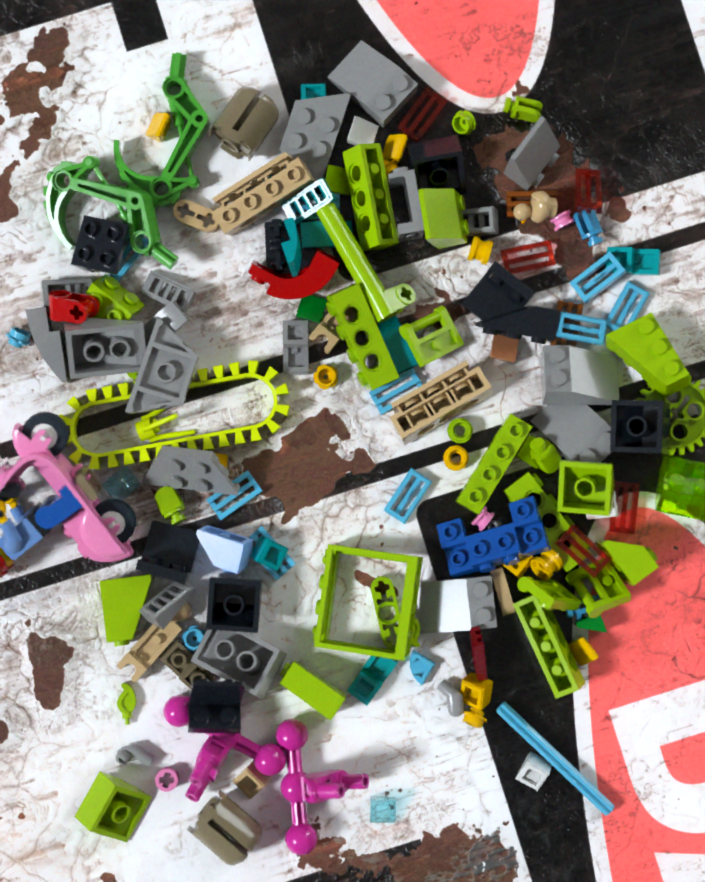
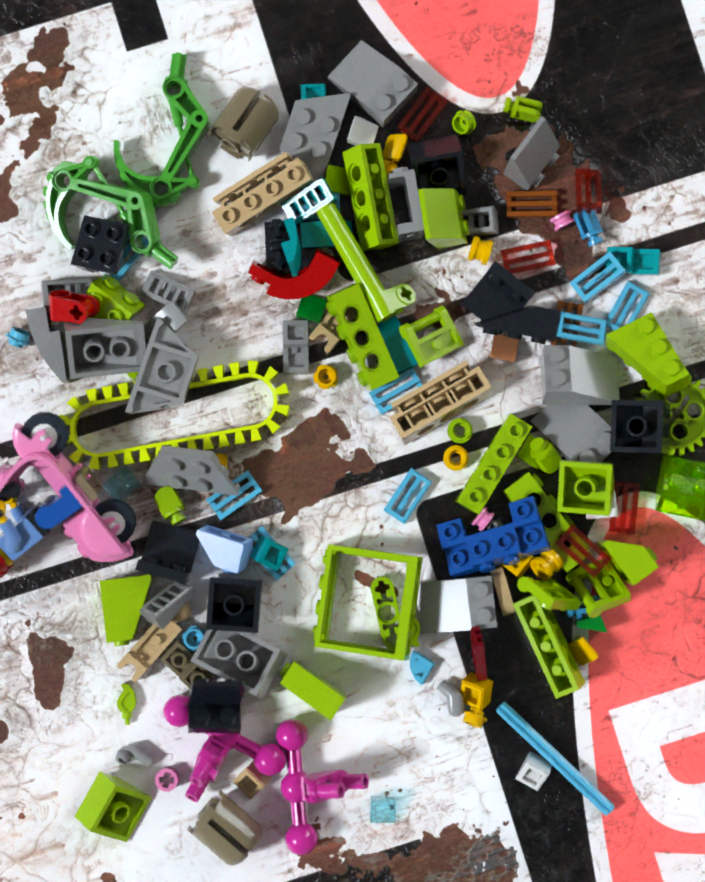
neon yellow plant [135,409,195,443] -> none
yellow slope [146,113,172,143] -> none
tan beam [173,199,219,234] -> none
teal slope [347,646,398,706] -> none
tan animal [513,190,557,224] -> none

